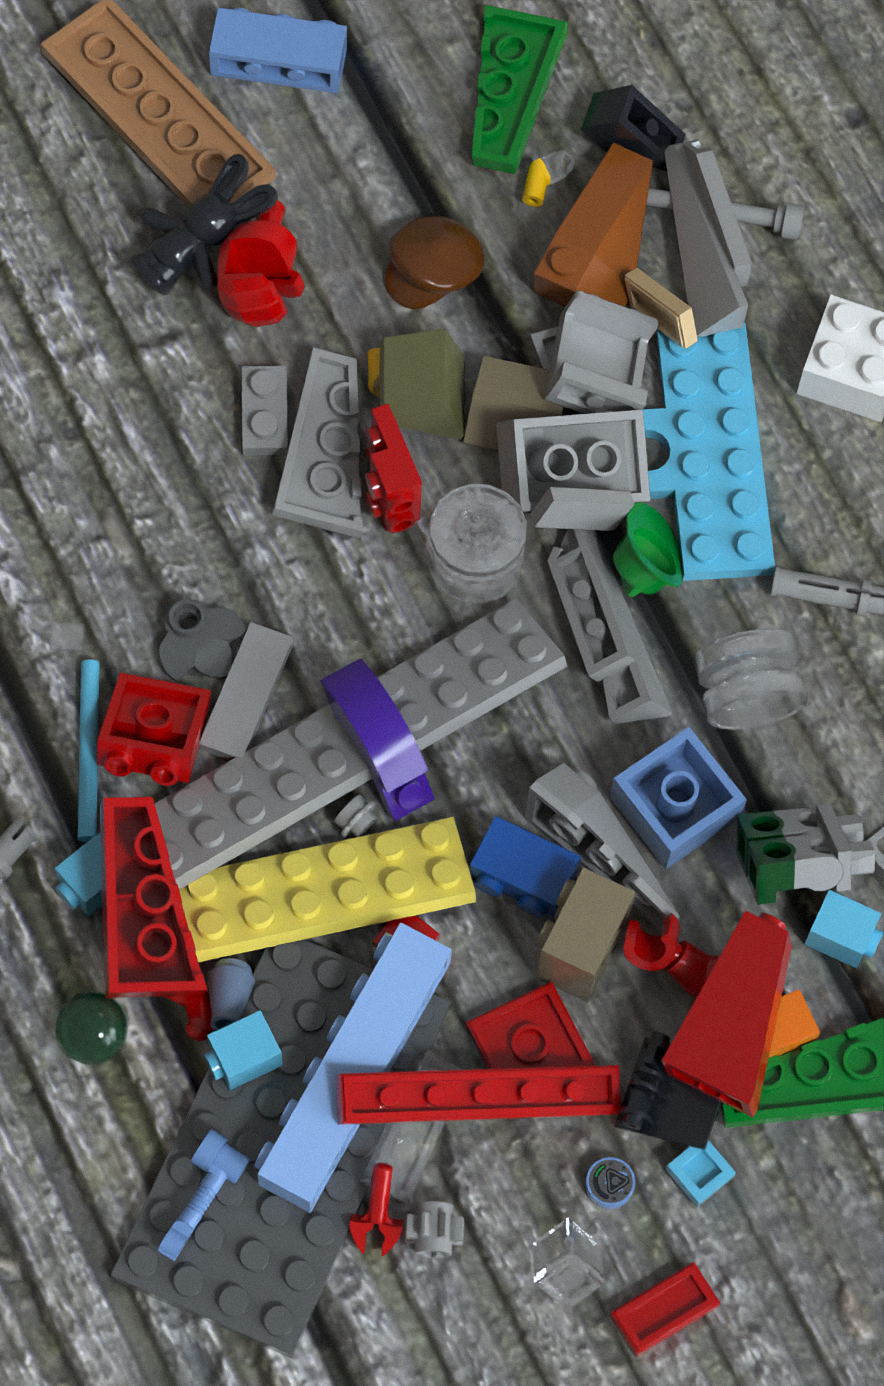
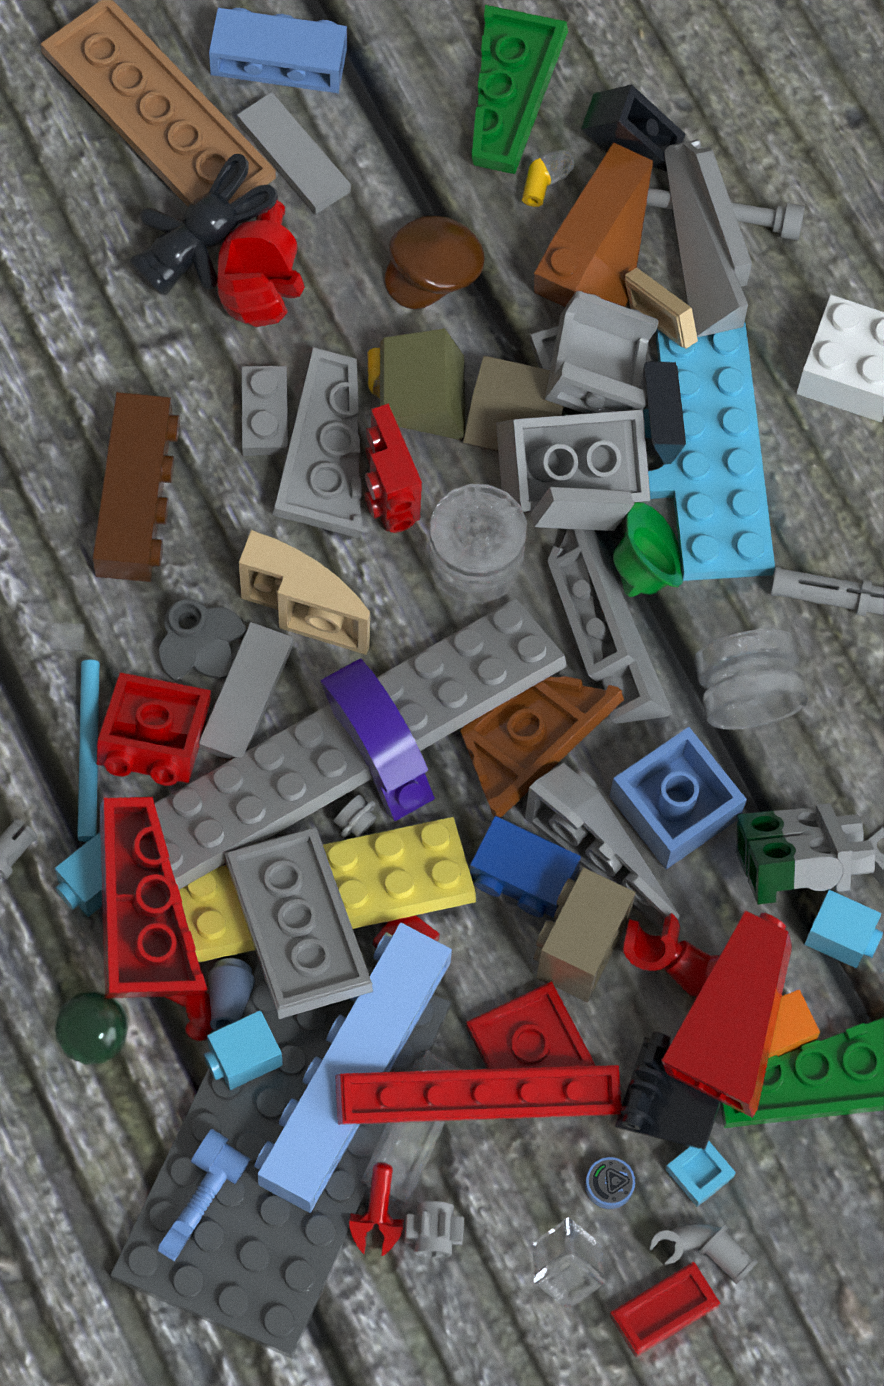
none -> reddish brown brick [93,392,180,582]
none -> light grey tile [224,827,373,1019]
none -> light grey tile [237,92,351,215]
none -> tan slope [239,530,370,655]
none -> dark orange wing [460,676,624,818]
none -> black slope [644,361,686,464]
none -> light grey piece [649,1223,758,1284]

